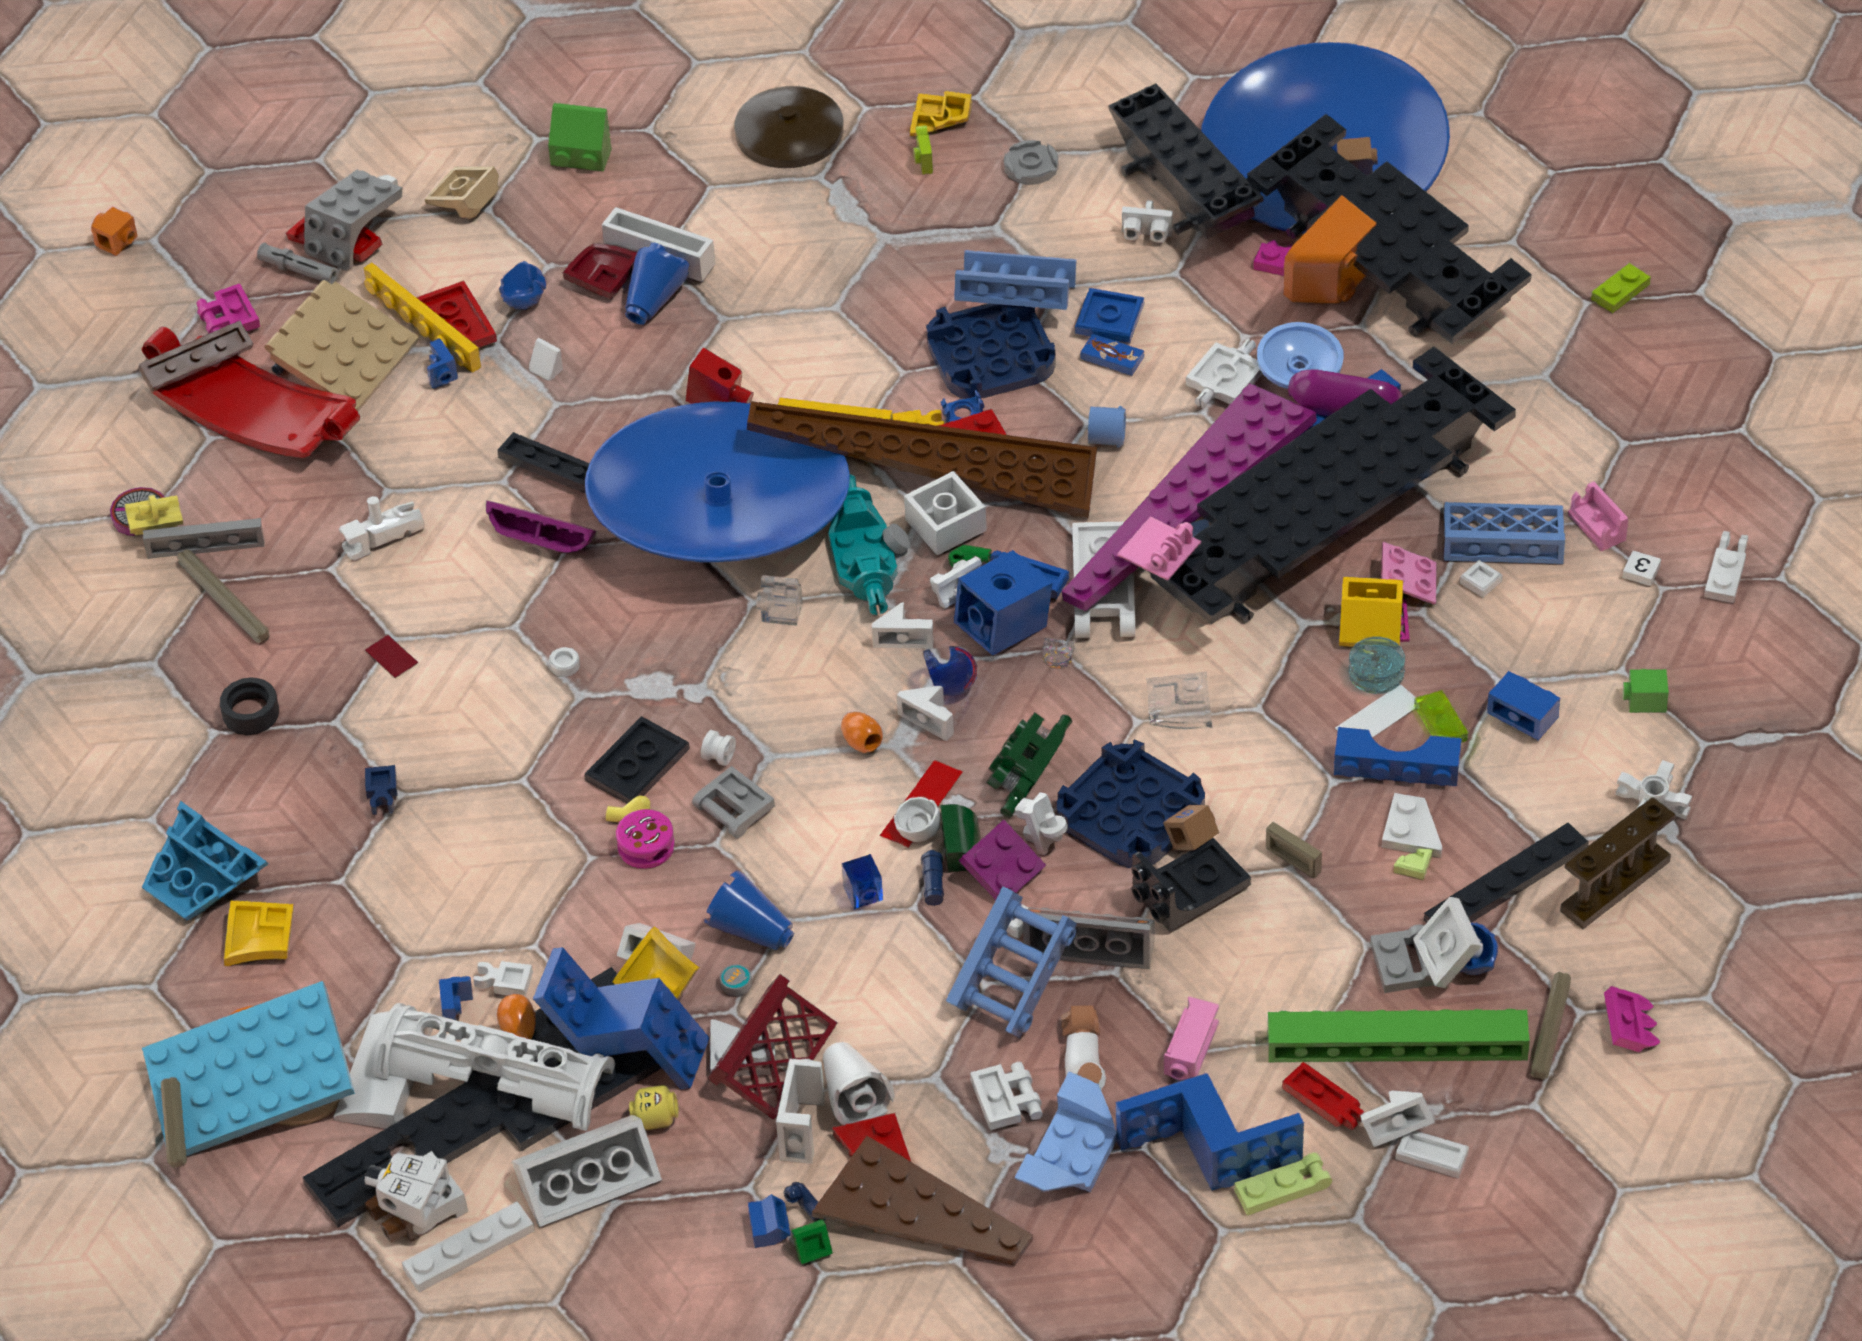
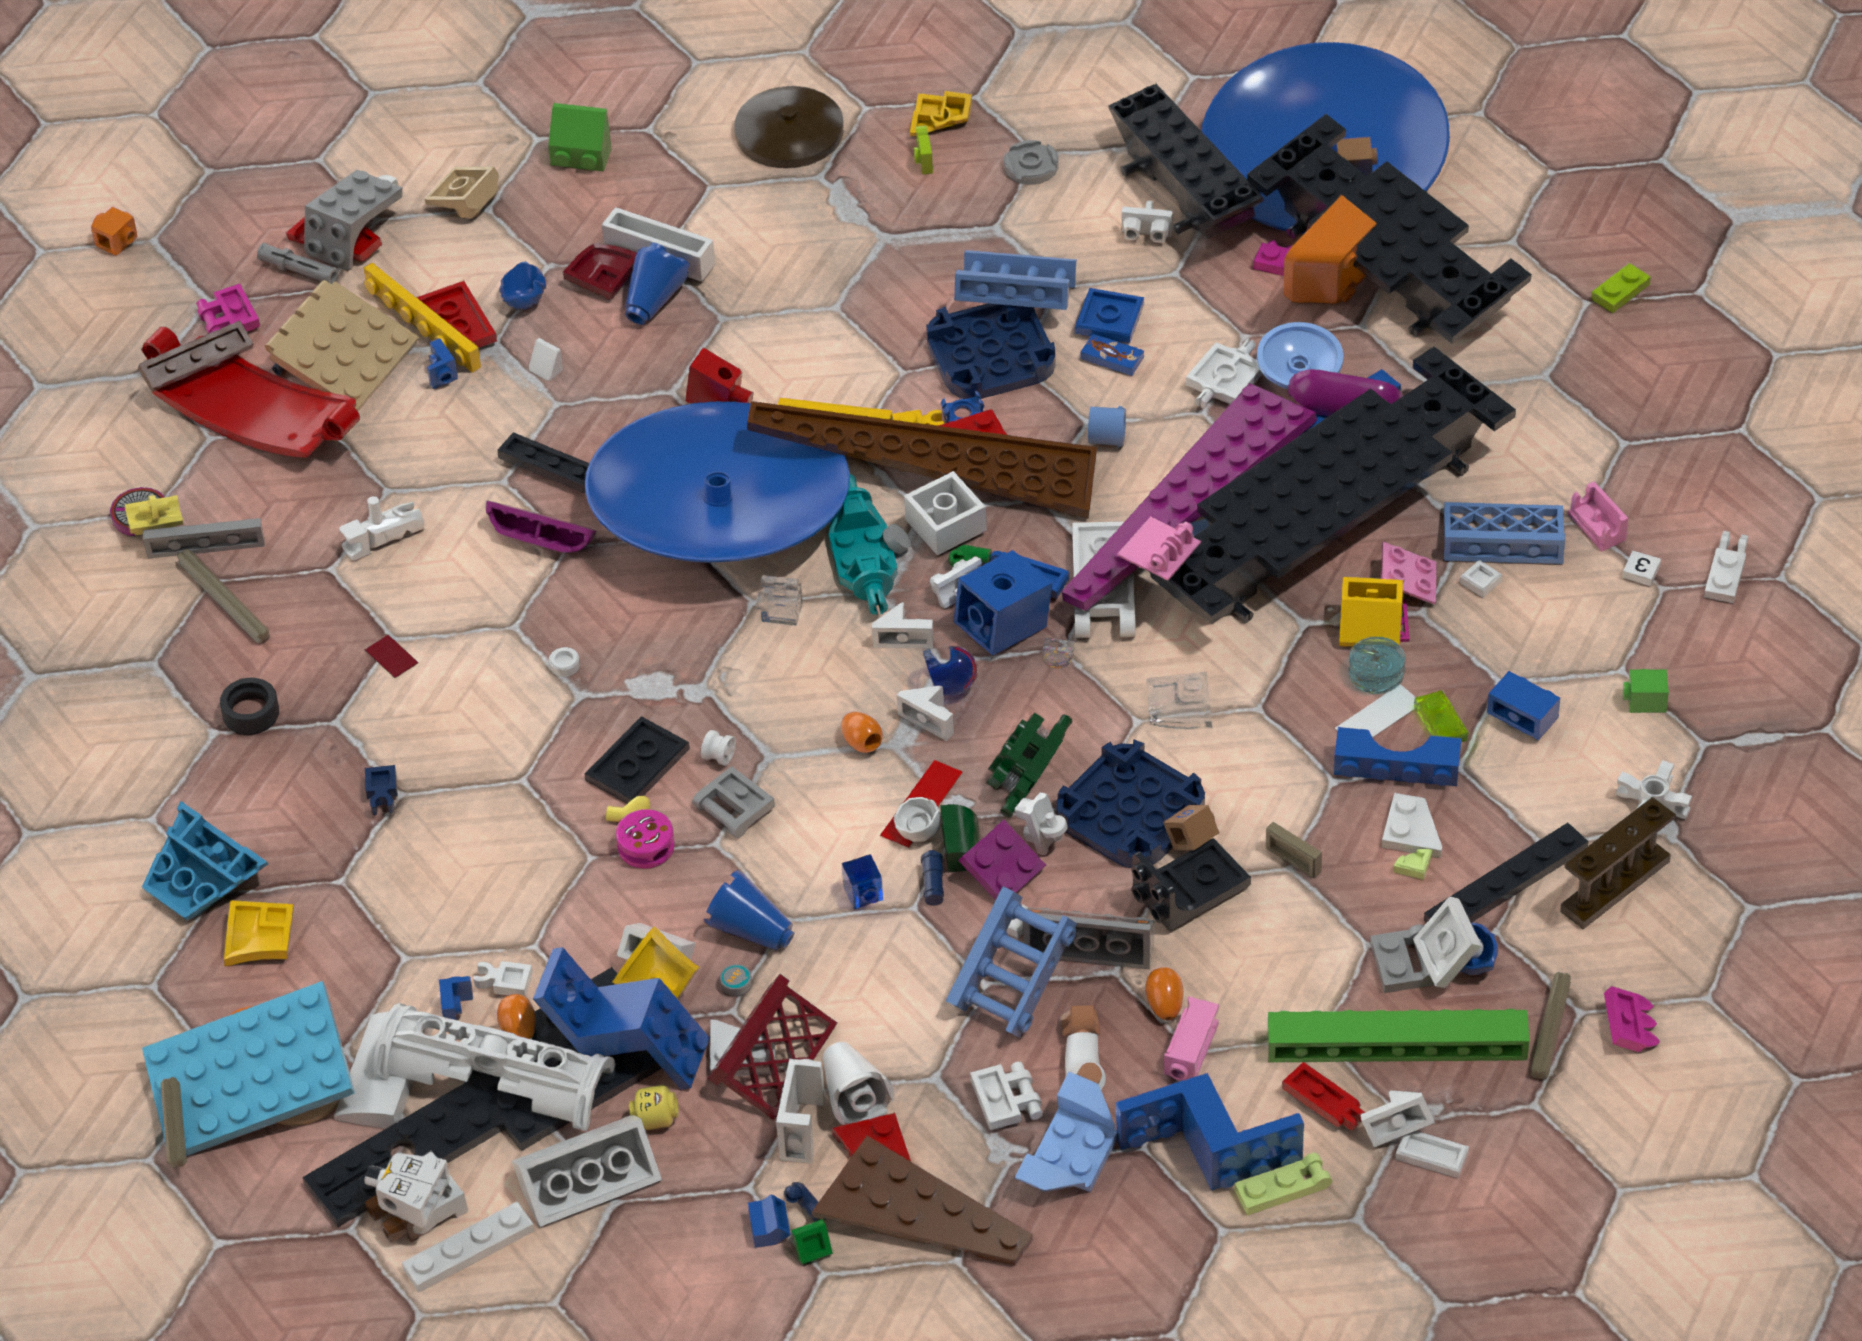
none -> orange animal [1145,967,1184,1020]

